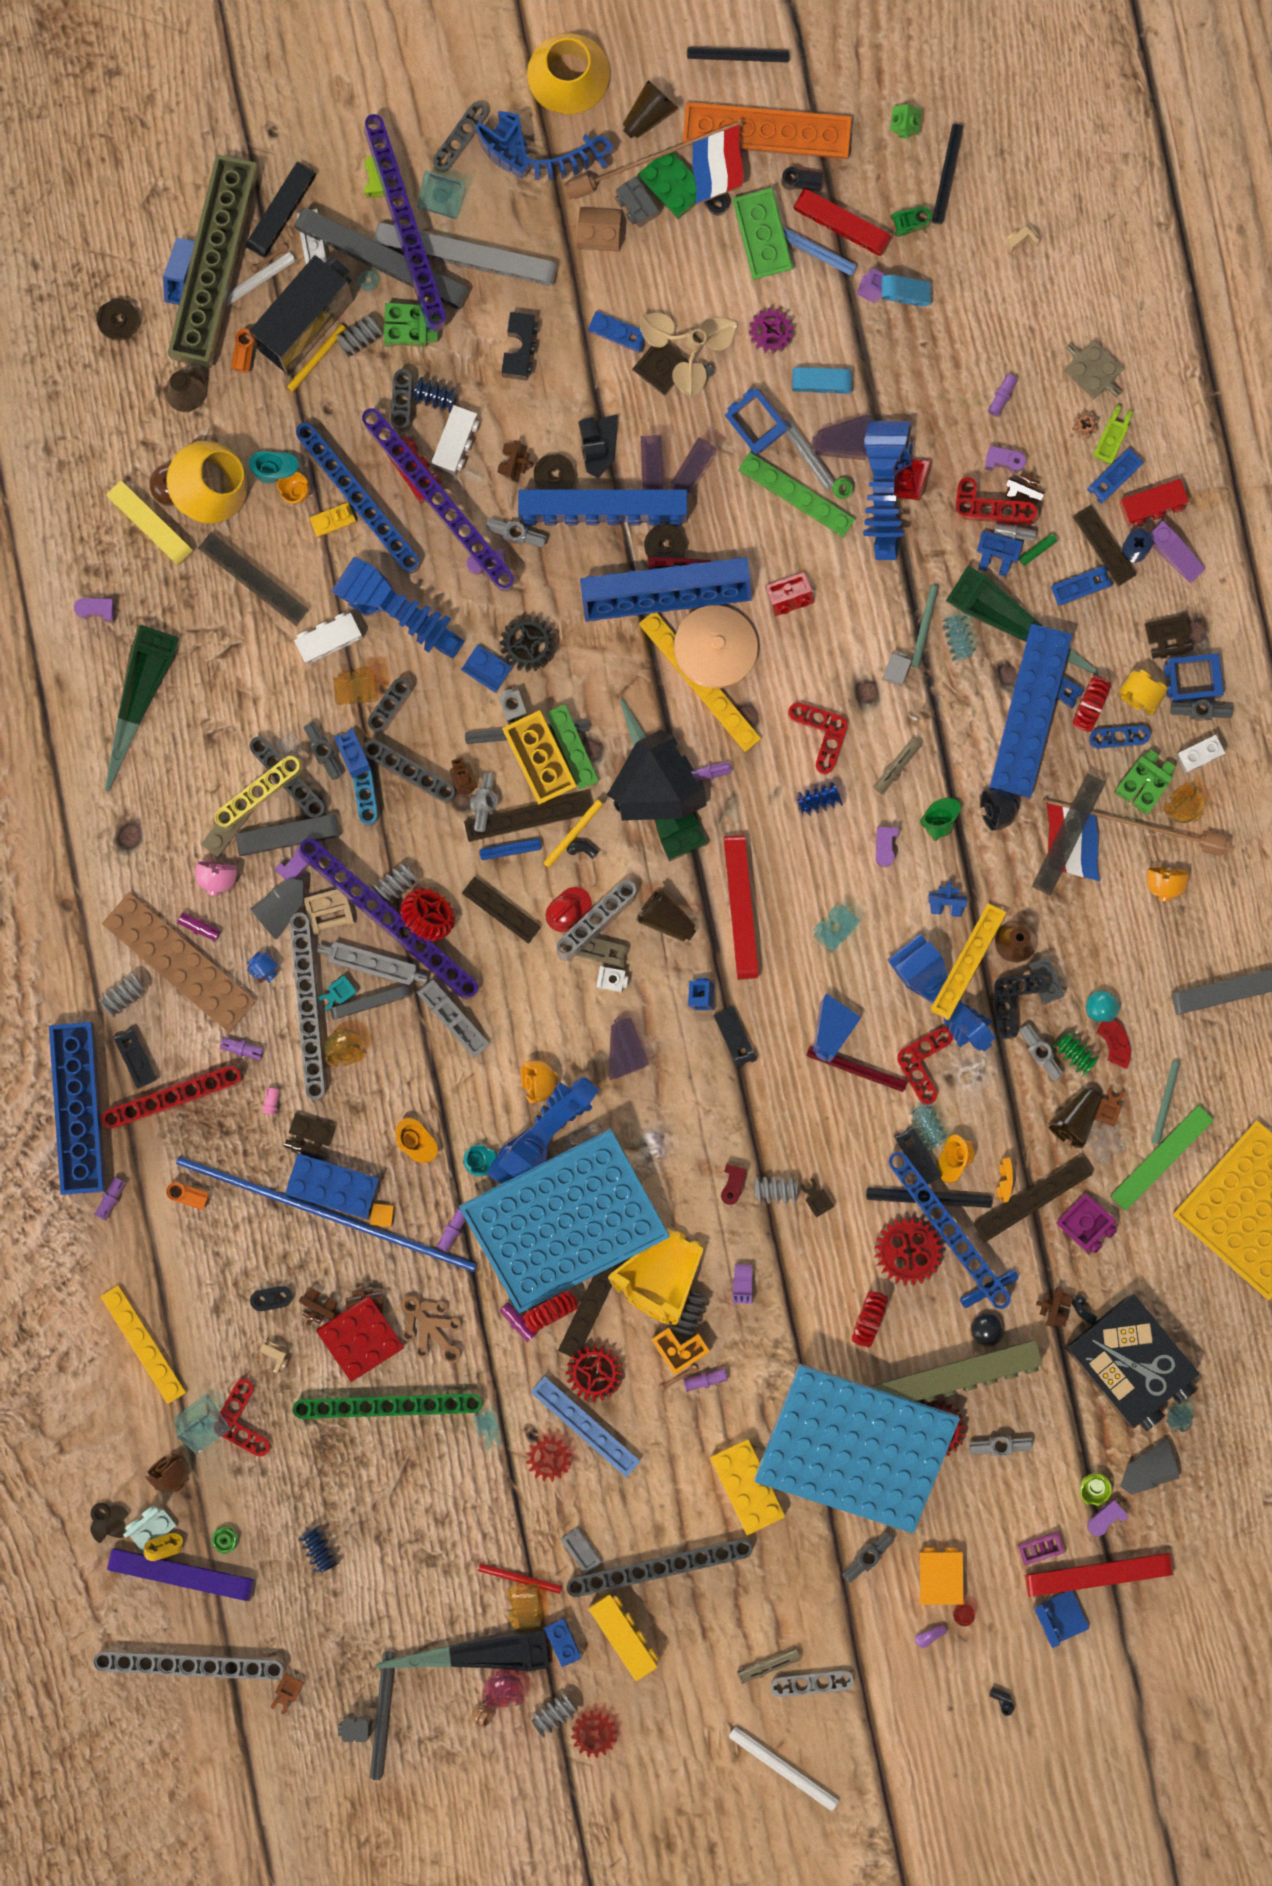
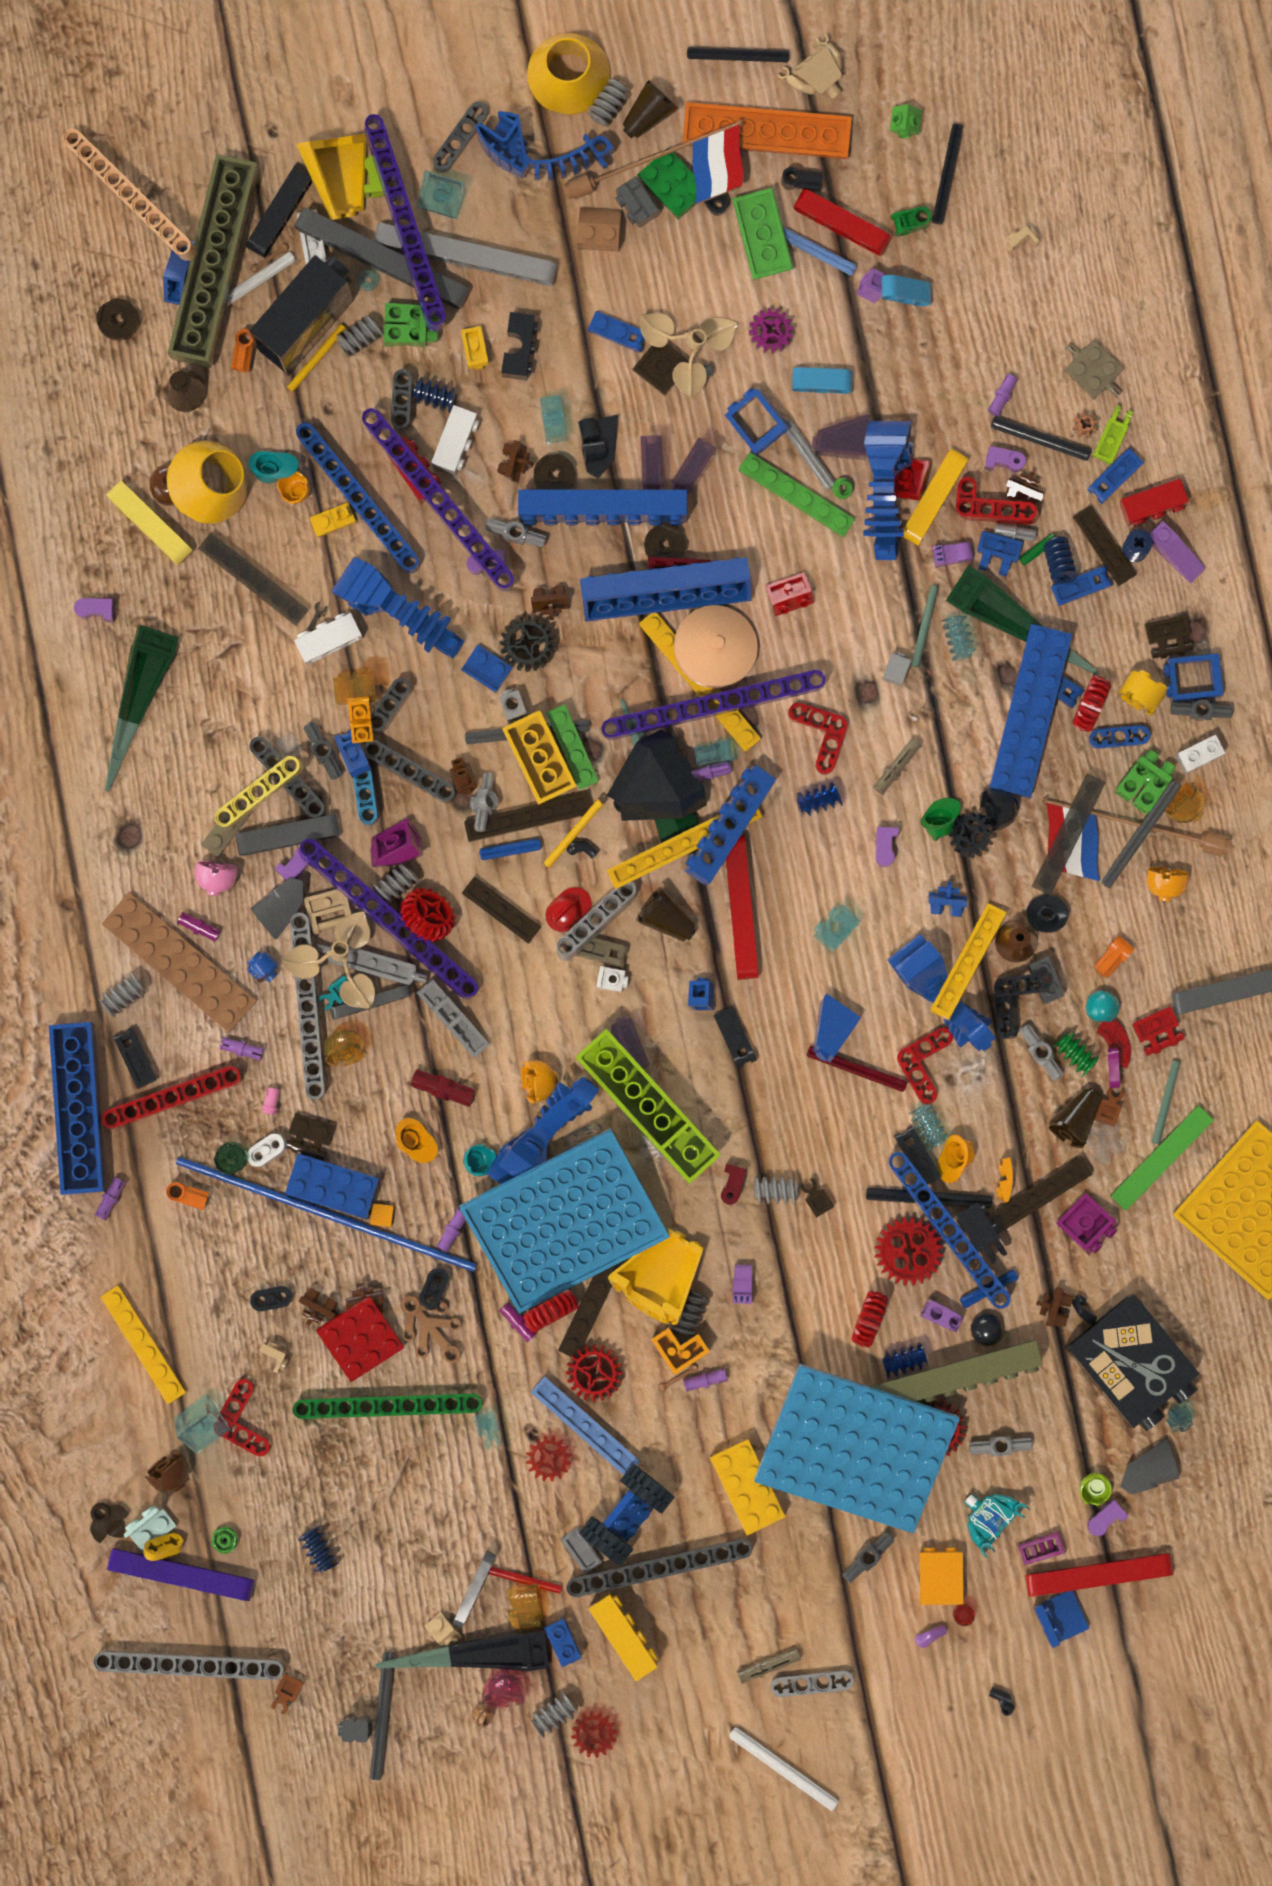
none -> light nougat beam [63,128,197,261]
none -> clear green hair [213,1141,248,1175]
none -> white plate [247,1134,287,1167]
none -> tan plant [282,912,375,1009]
none -> yellow cone [297,134,366,220]
none -> clear smoke hand [307,602,327,632]
none -> light orange slope [348,697,373,743]
none -> magenta slope [370,818,424,867]
none -> dark red piece [410,1069,476,1107]
none -> black plate [420,1268,449,1310]
none -> tan bracket [425,1612,462,1647]
none -> beam [452,1550,496,1629]
none -> yellow plate [461,326,489,370]
none -> reddish brown hips [531,585,570,620]
none -> clear light blue brick [540,395,567,444]
none -> lime slope [575,1029,721,1184]
none -> black plate [579,1464,675,1566]
none -> light grey piece [587,79,628,127]
none -> dark purple beam [601,670,826,740]
none -> yellow plate [606,804,763,889]
none -> blue brick [685,765,776,885]
none -> clear light blue piece [693,739,737,766]
none -> tan torso [777,34,842,99]
none -> clear blue piece [882,1342,929,1379]
none -> yellow beam [902,448,969,546]
none -> medium lavender leg [920,1299,964,1333]
none -> medium lavender leg [932,542,974,568]
none -> black gear [949,812,995,859]
none -> black hinge [955,1202,1007,1264]
none -> teal torso [964,1493,1030,1558]
none -> black axle [991,416,1091,461]
none -> black dish [1026,895,1069,933]
none -> dark blue piece [1043,536,1078,584]
none -> orange piece [1093,935,1135,979]
none -> dark grey axle [1101,781,1181,888]
none -> magenta beam [1108,1048,1120,1088]
none -> red plate [1131,1006,1185,1057]

